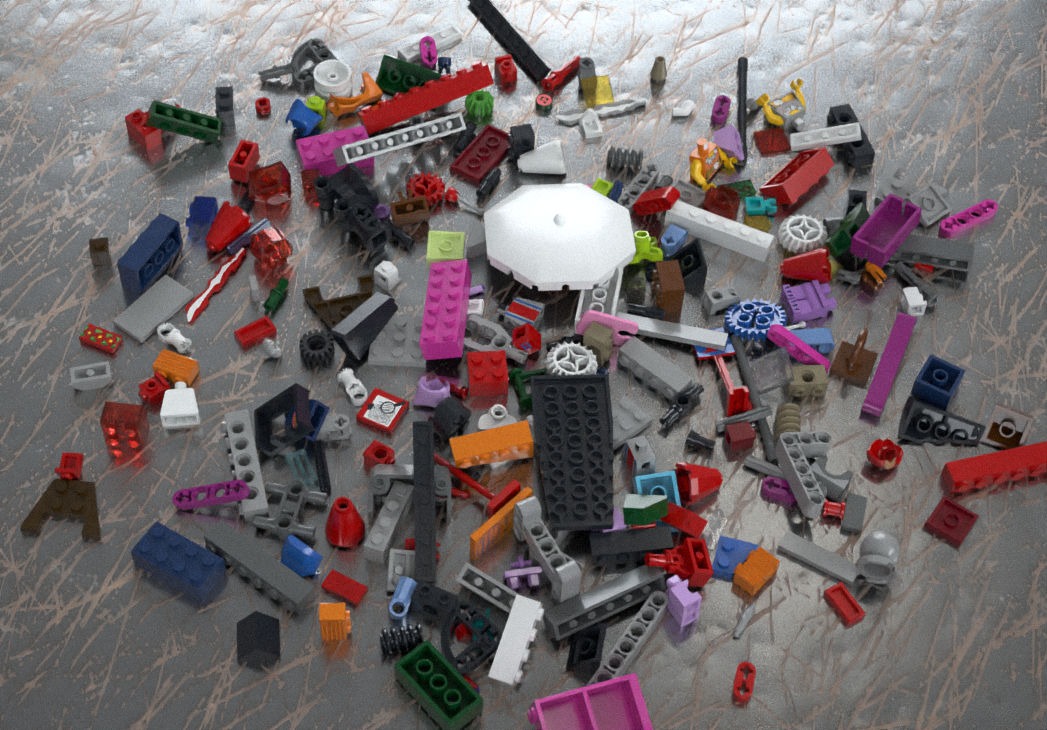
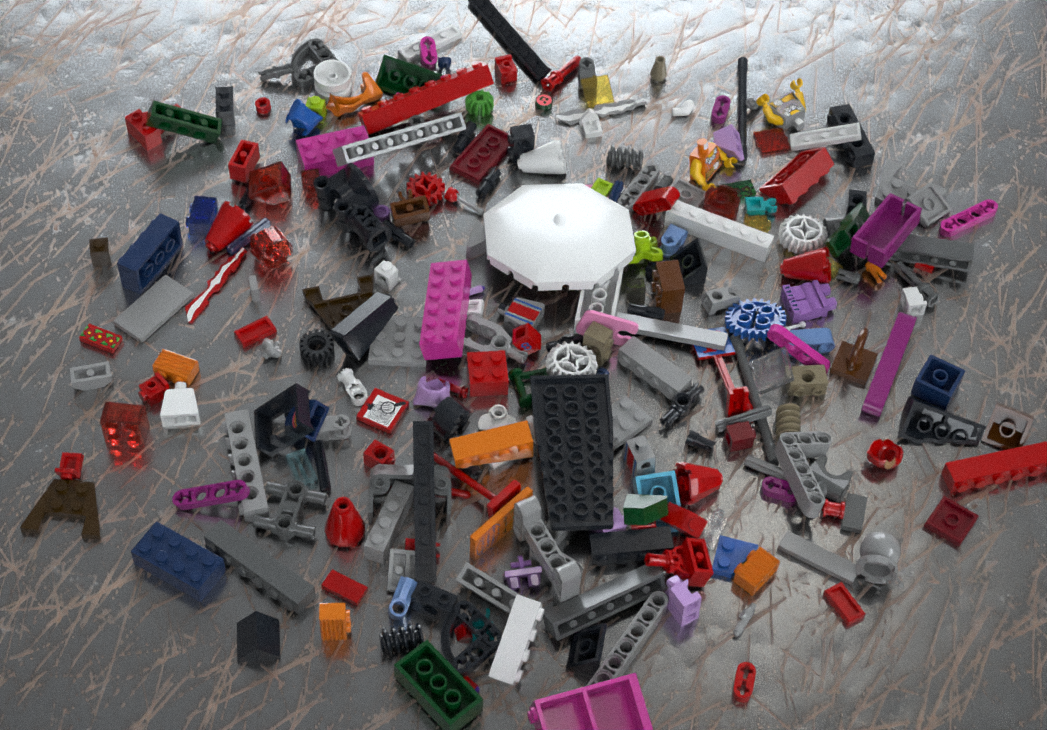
white connector [157,323,192,354] -> none
dark green axle [263,277,289,312] -> none
blue slope [281,535,323,577] -> none
yellowish green tile [426,231,465,263] -> none

